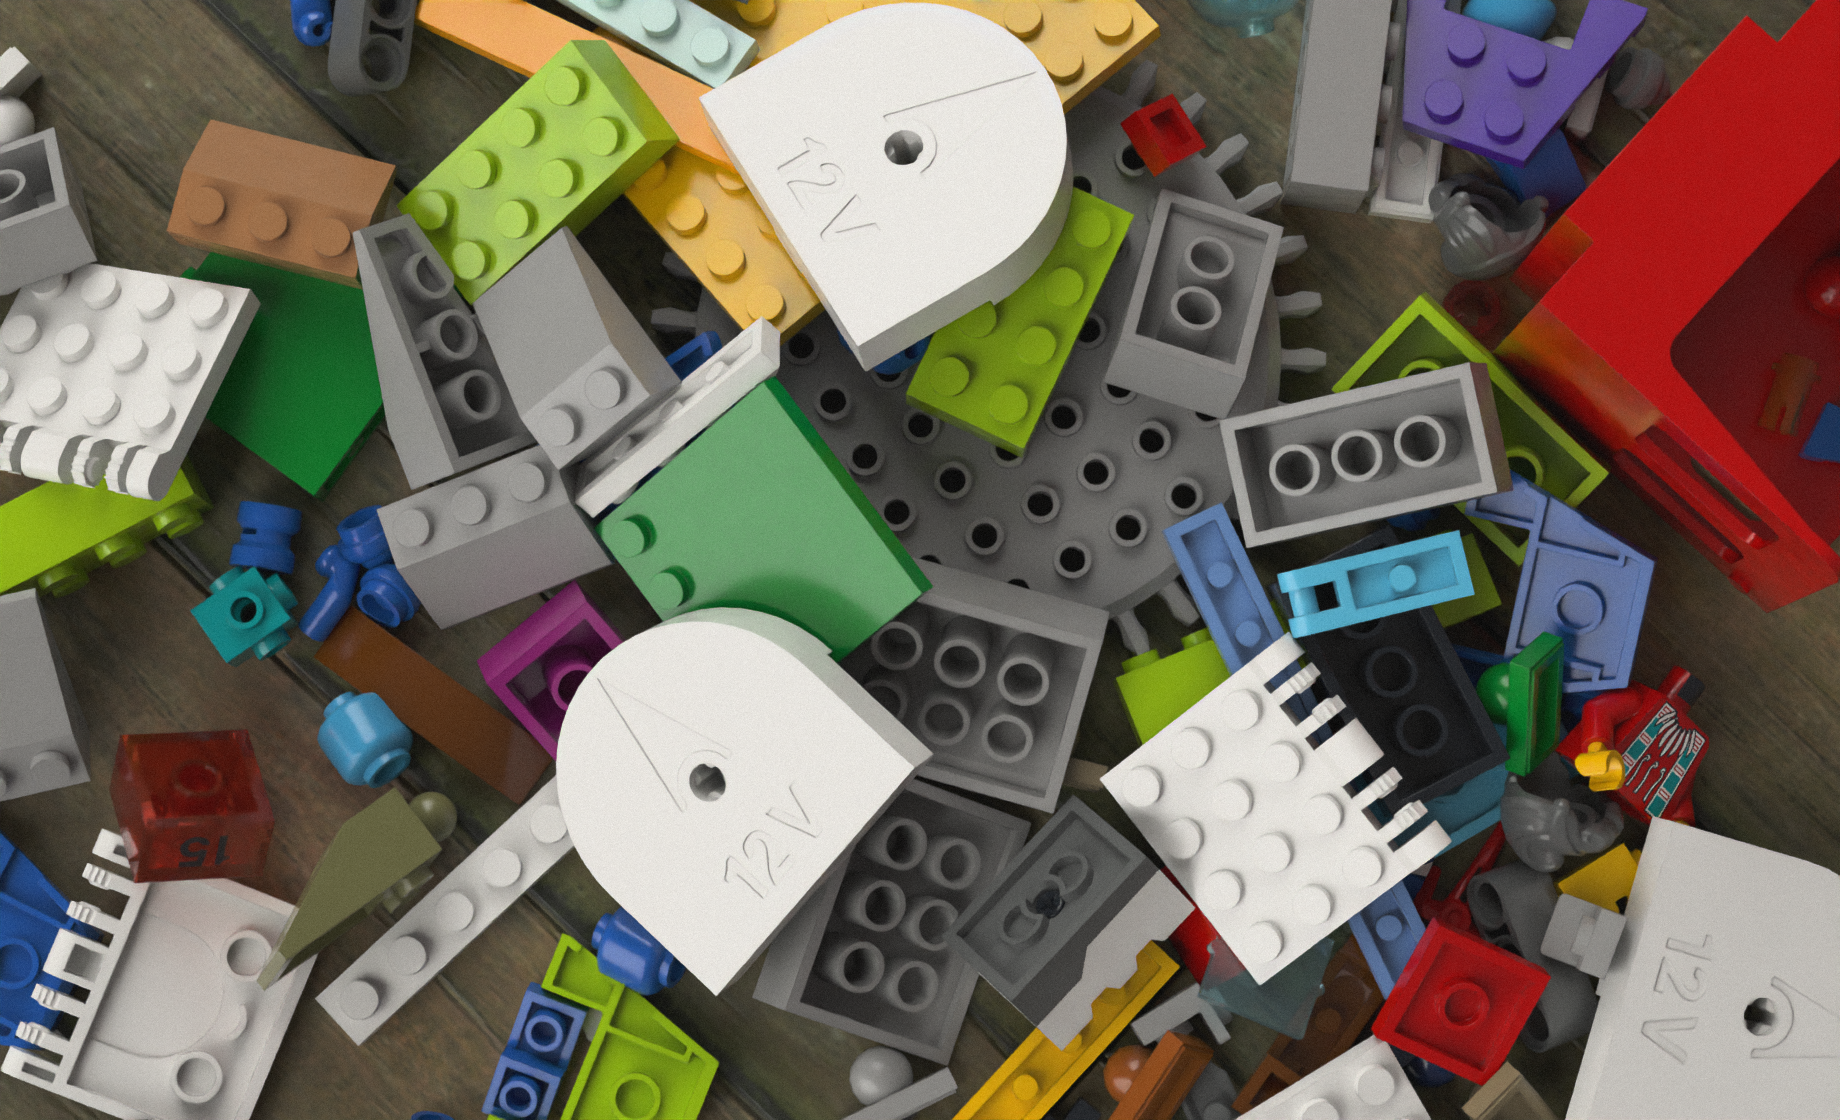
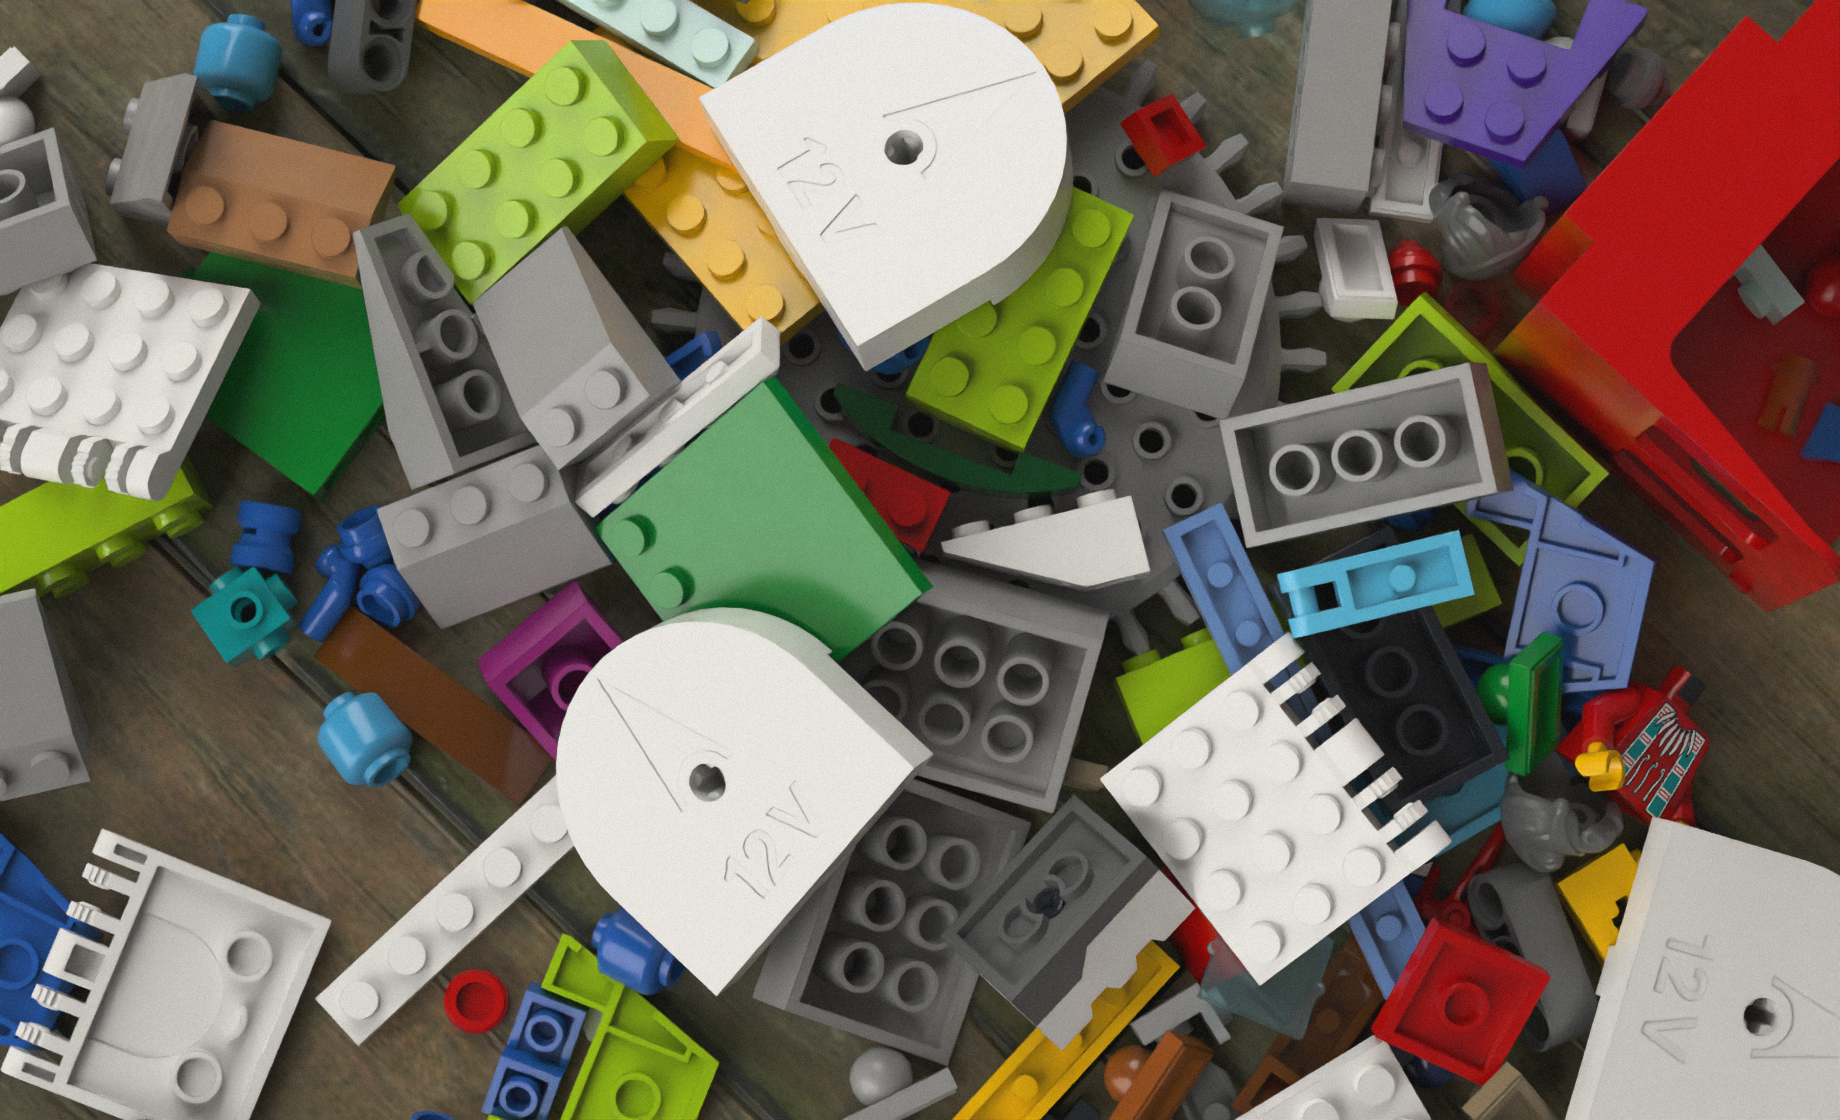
clear red brick [109,729,275,883] -> none
olive slope [256,787,457,991] -> none
light grey bracket [1540,893,1627,980] -> none
none -> light grey slope [105,73,227,228]
none -> dark azure head [193,14,282,113]
none -> red tile [444,969,510,1034]
none -> red brick [828,437,951,559]
none -> dark green slope [833,383,1082,499]
none -> white slope [941,489,1150,592]
none -> blue arm [1049,361,1106,458]
none -> white tile [1313,218,1398,323]
none -> red plate [1387,239,1443,306]
none -> light aqua bracket [1727,244,1805,326]

